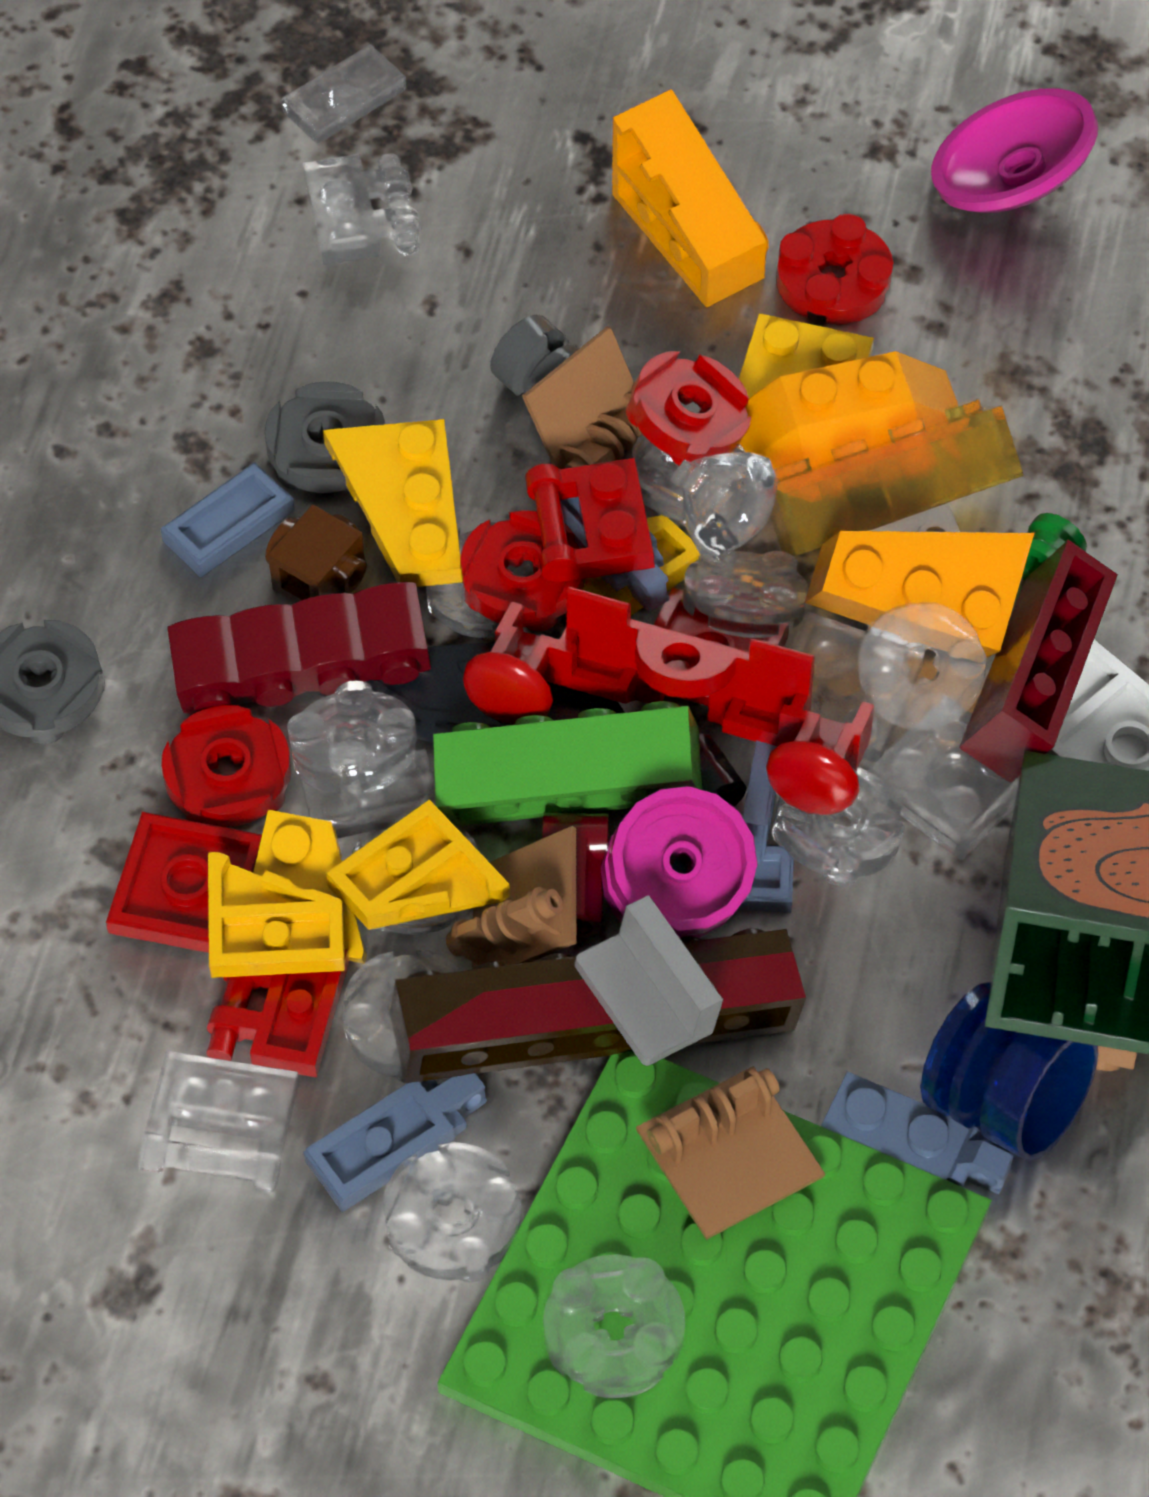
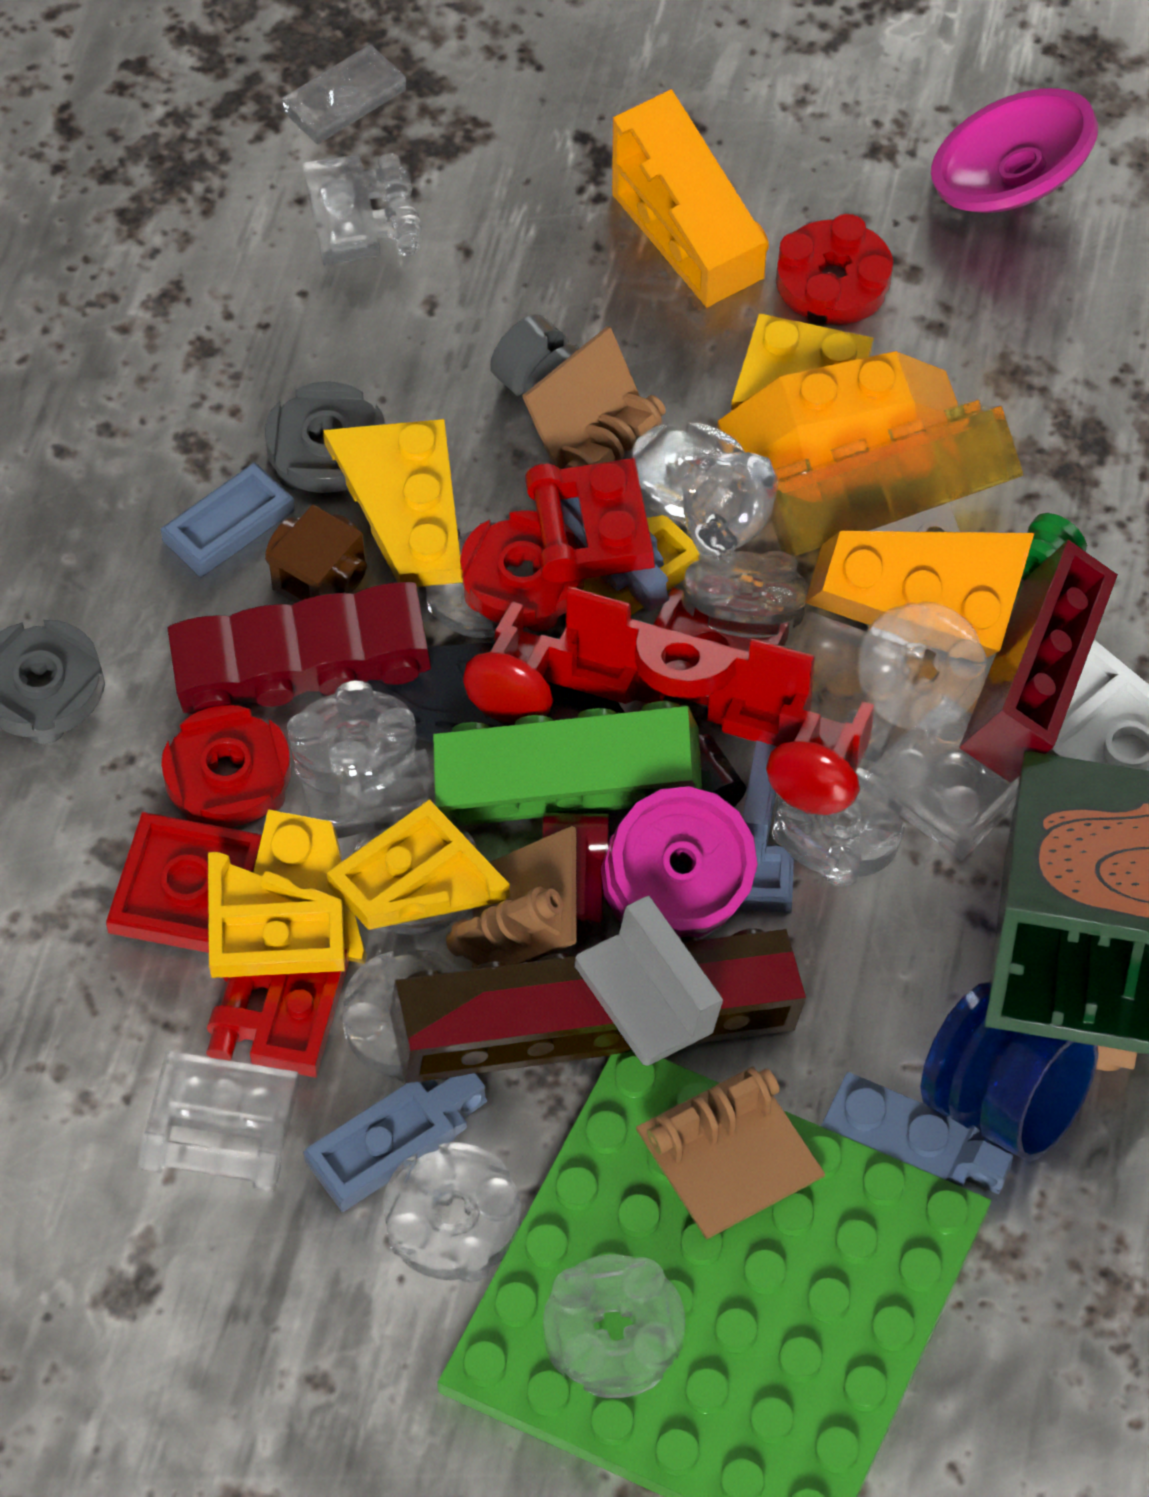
red plate [626,351,751,469] -> none

